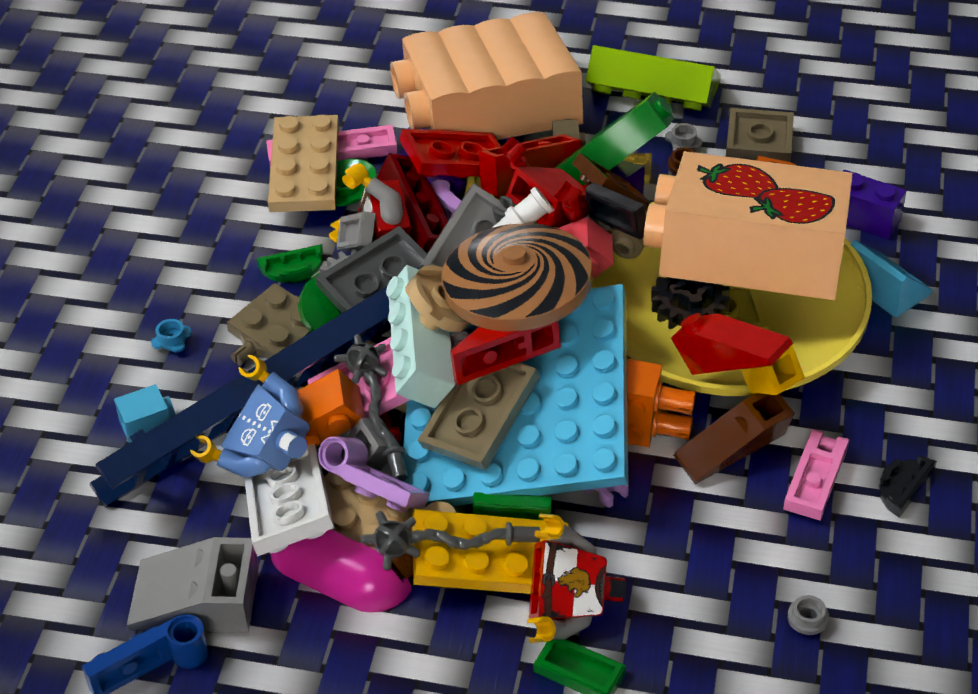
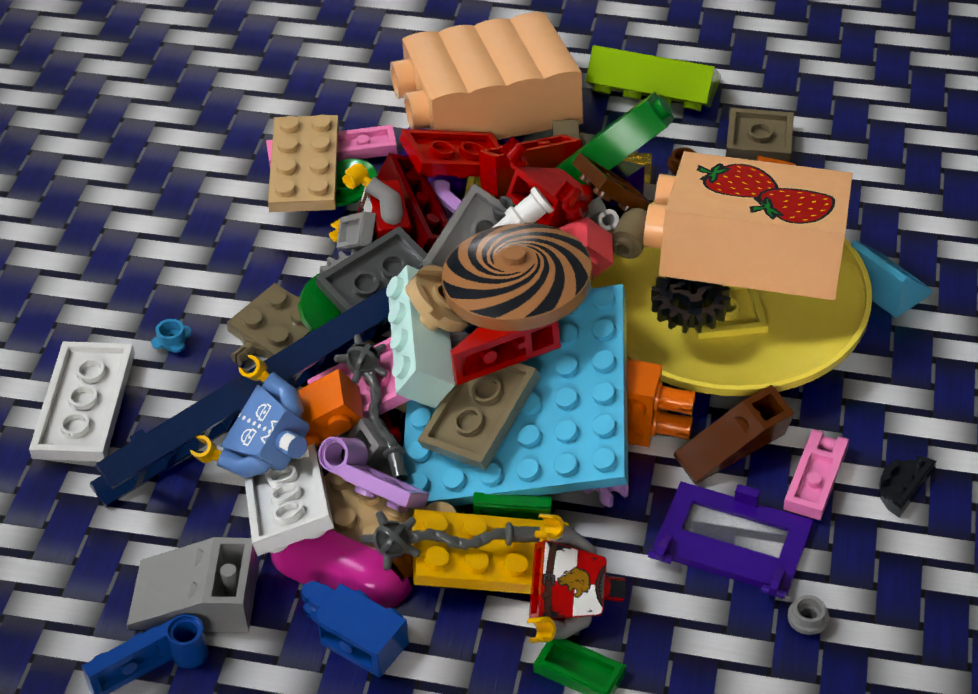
medium azure brick [114,384,175,443] -> none
green tile [256,244,324,283] -> none
black tile [585,182,646,240] -> none
light grey plate [665,123,702,151] -> none
red slope [671,313,793,375] -> none
yellow brick [741,345,805,395] -> none
dark purple brick [843,169,907,240] -> none
none -> white plate [29,341,135,462]
none -> blue hinge [300,580,409,678]
none -> dark purple piece [648,481,813,599]

